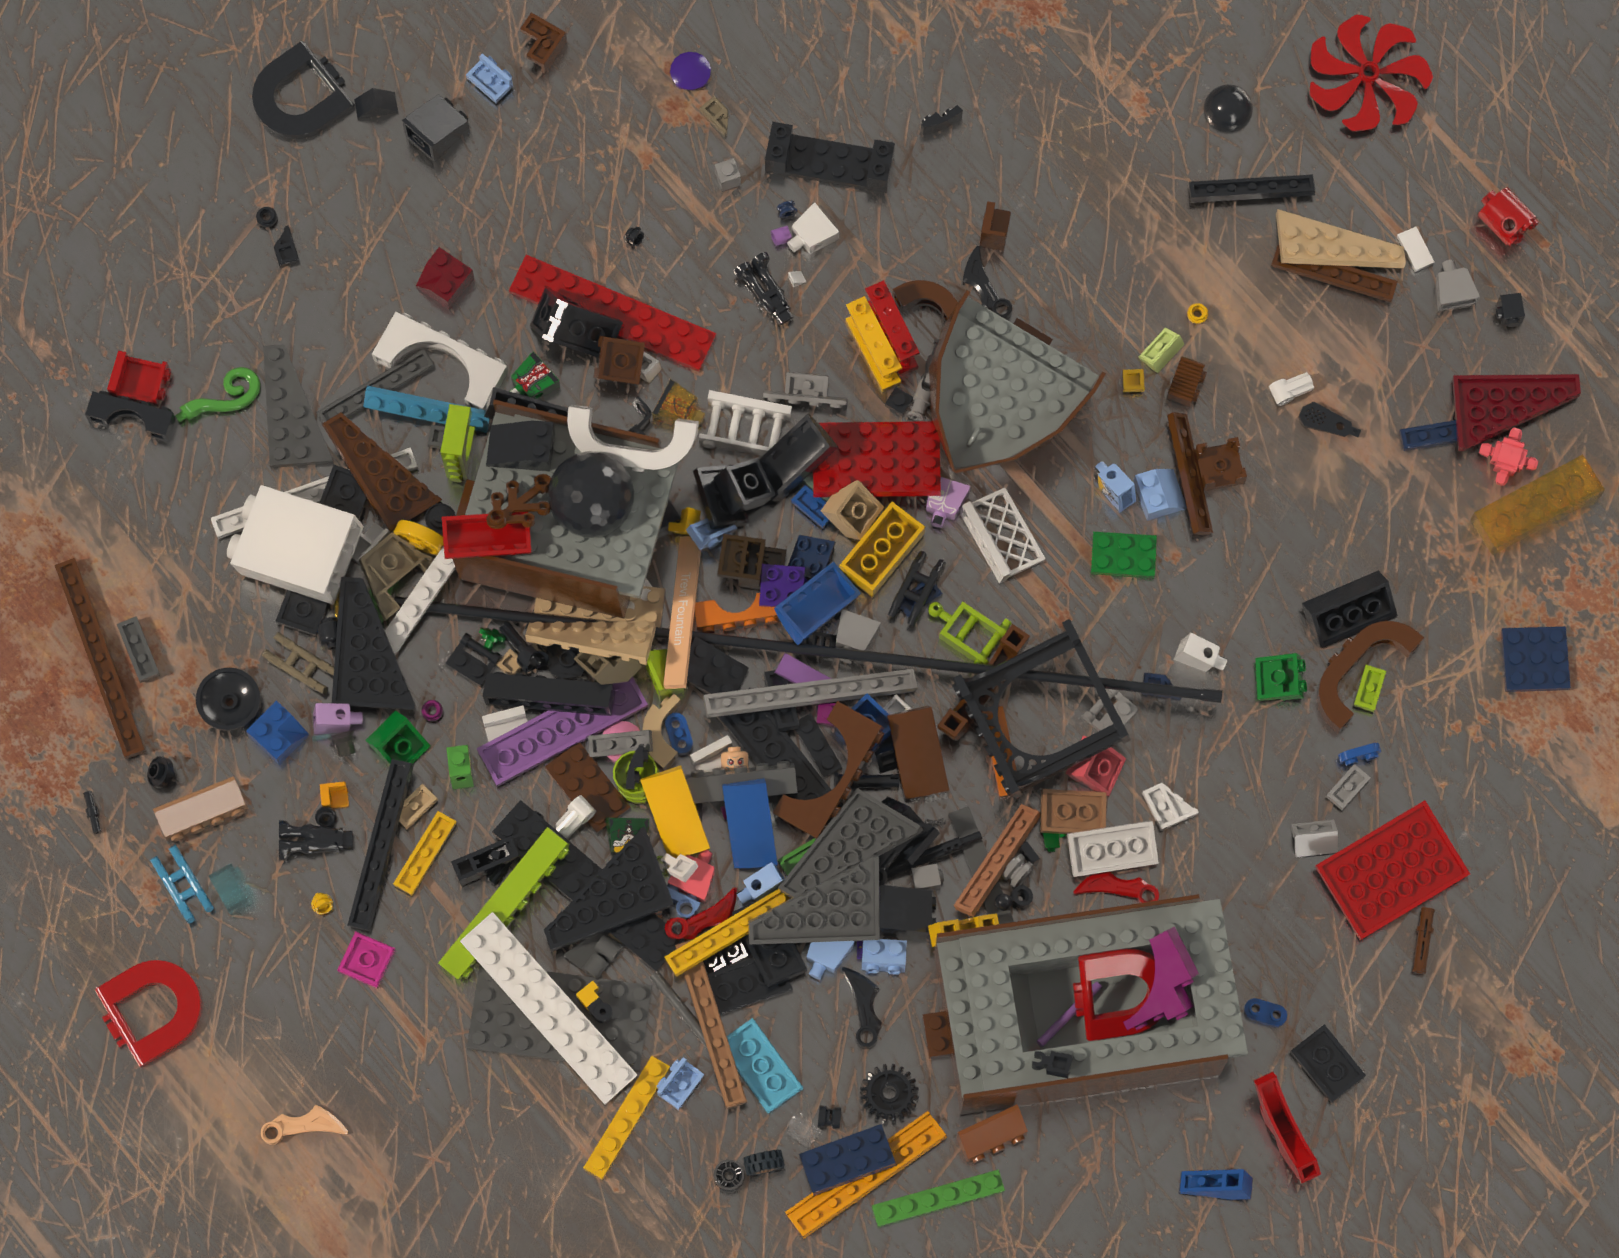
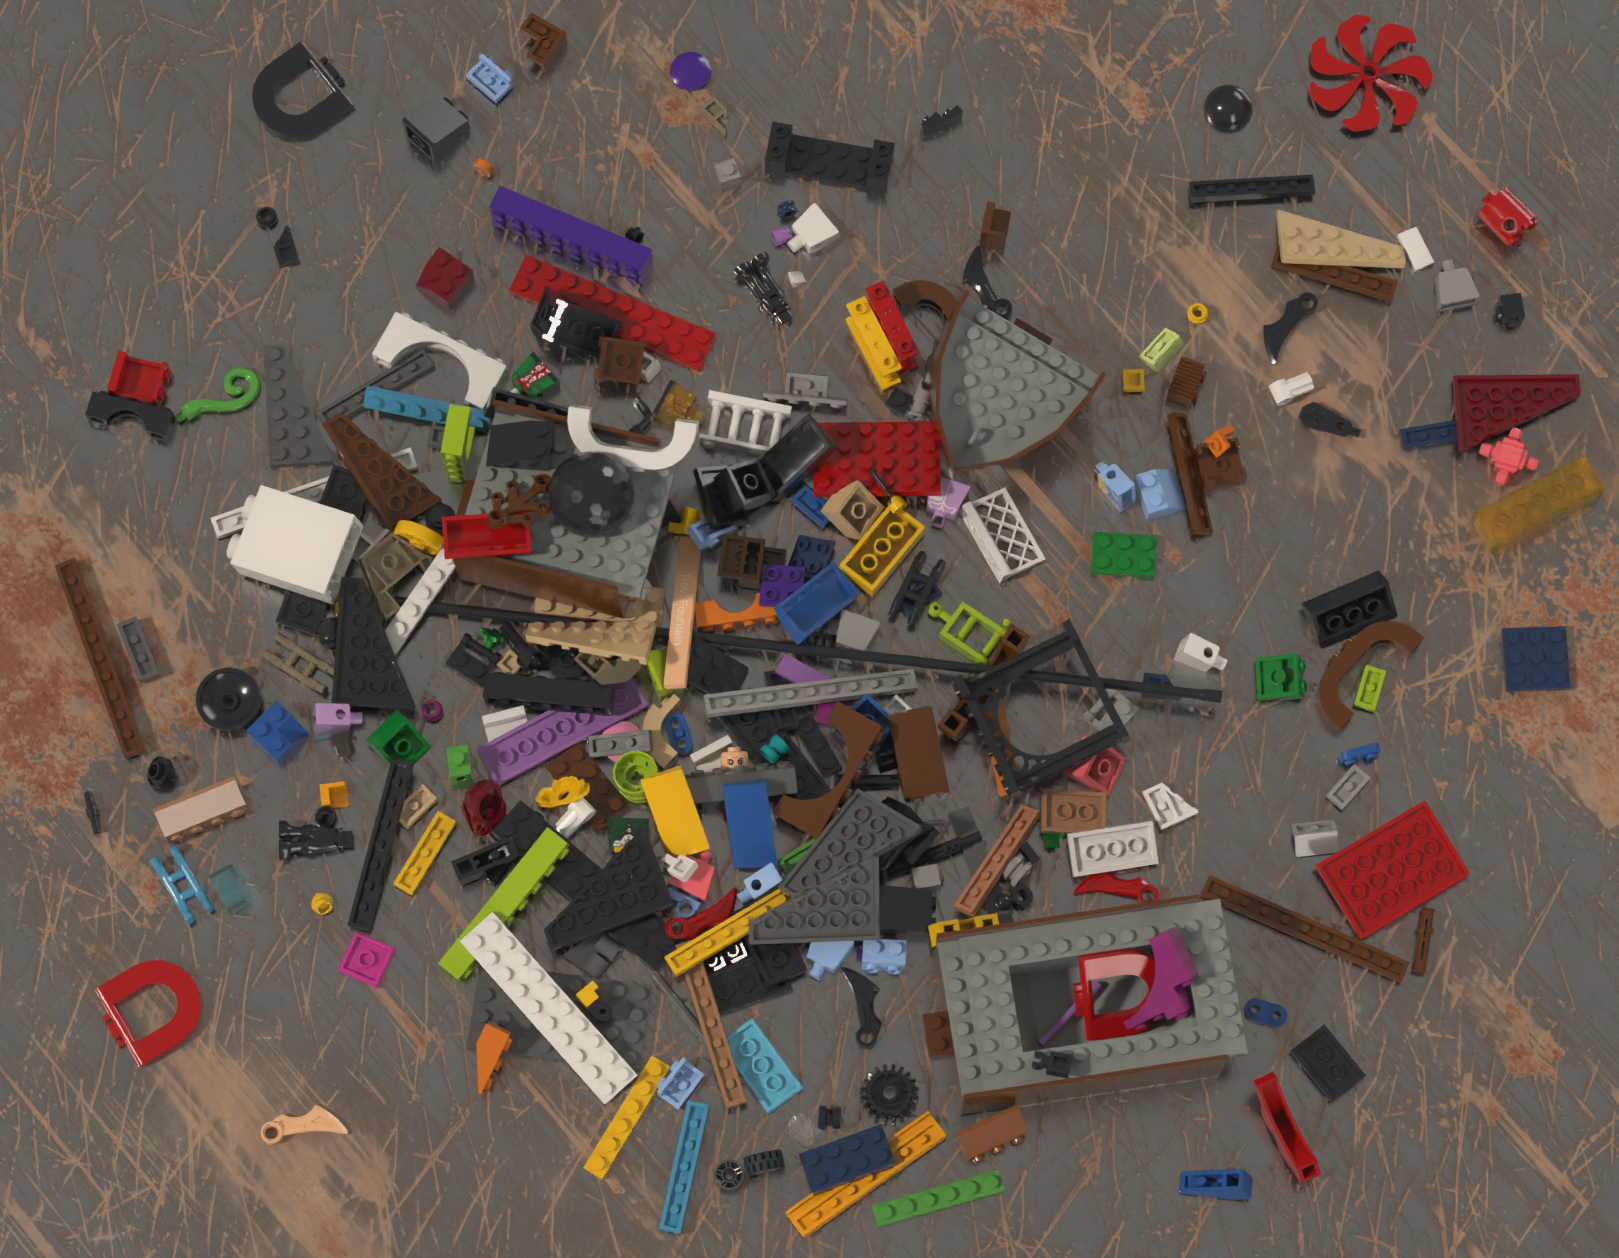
black slope [354,88,398,120] -> none
black slope [626,744,648,789] -> none
none -> dark red helmet [461,780,506,837]
none -> orange tile [473,158,494,177]
none -> orange slope [476,1021,512,1094]
none -> dark purple brick [489,186,653,285]
none -> yellow piece [536,776,590,808]
none -> dark azure plate [659,1100,709,1234]
none -> teal wheel [760,734,790,765]
none -> hinge [869,468,907,514]
none -> reddish brown plate [1201,875,1410,983]
none -> orange bracket [1204,424,1236,458]
none -> black piece [1263,292,1318,365]

